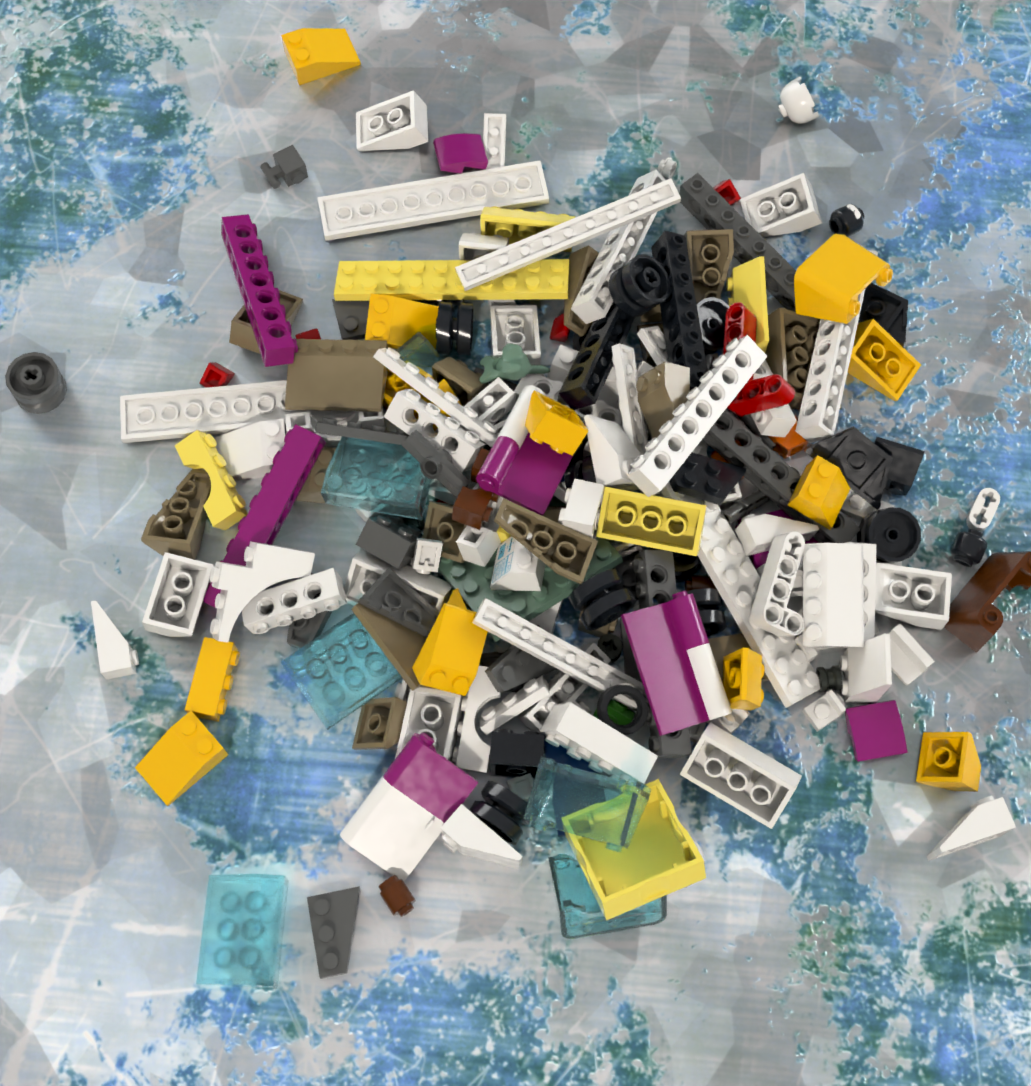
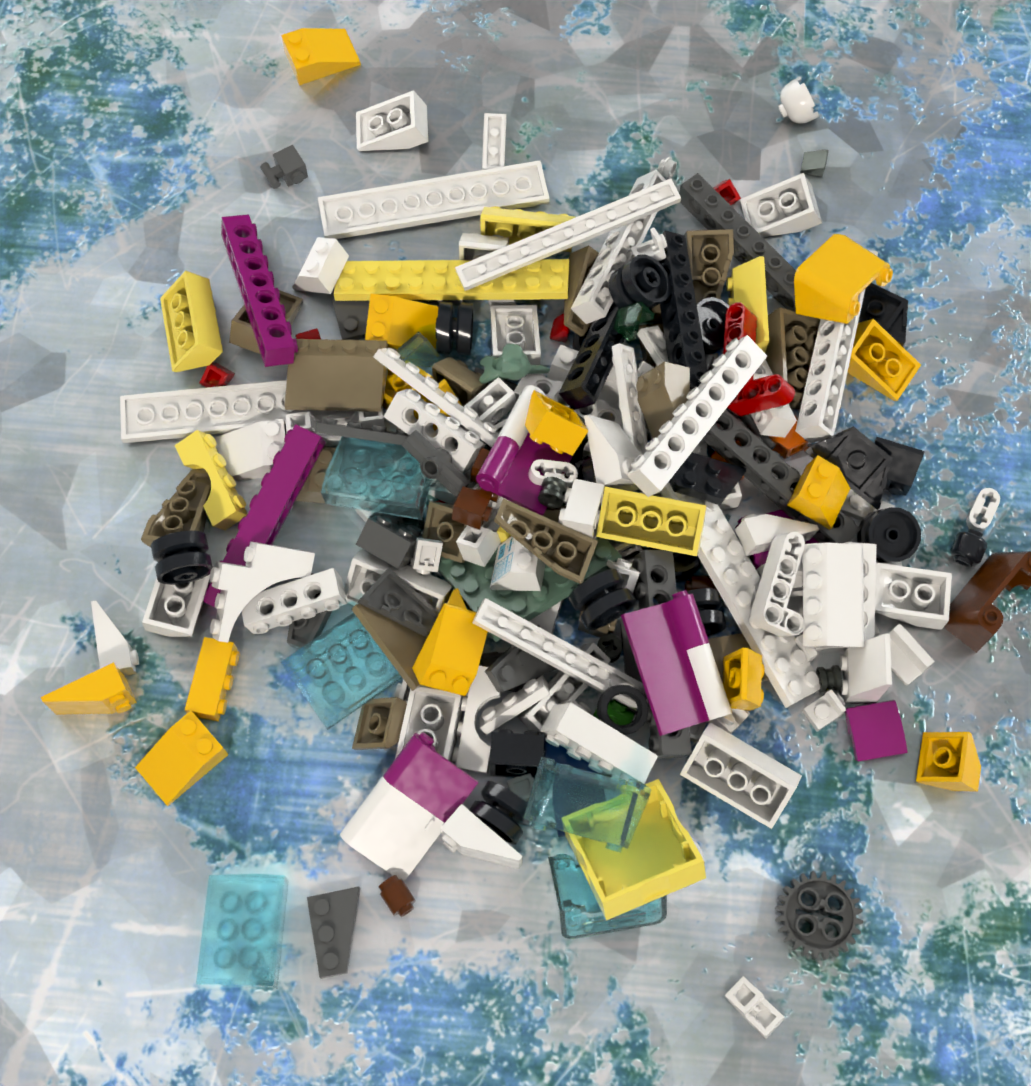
dark grey wheel [5,352,67,414] -> none
magenta slope [433,133,488,174] -> none
dark grey pin [721,490,770,525] -> none
black head [829,204,864,237] -> none
white slope [927,796,1016,861] -> none
none -> yellow slope [41,662,137,715]
none -> black wheel [150,530,213,585]
none -> light yellow slope [160,270,223,372]
none -> white slope [292,237,349,294]
none -> white beam [528,459,578,488]
none -> pearl dark grey wheel [538,477,567,508]
none -> white bracket [607,558,640,594]
none -> clear green panel [614,302,654,342]
none -> white bracket [631,227,667,261]
none -> white slope [725,976,784,1039]
none -> dark grey gear [775,871,863,960]
none -> slope [800,150,829,177]

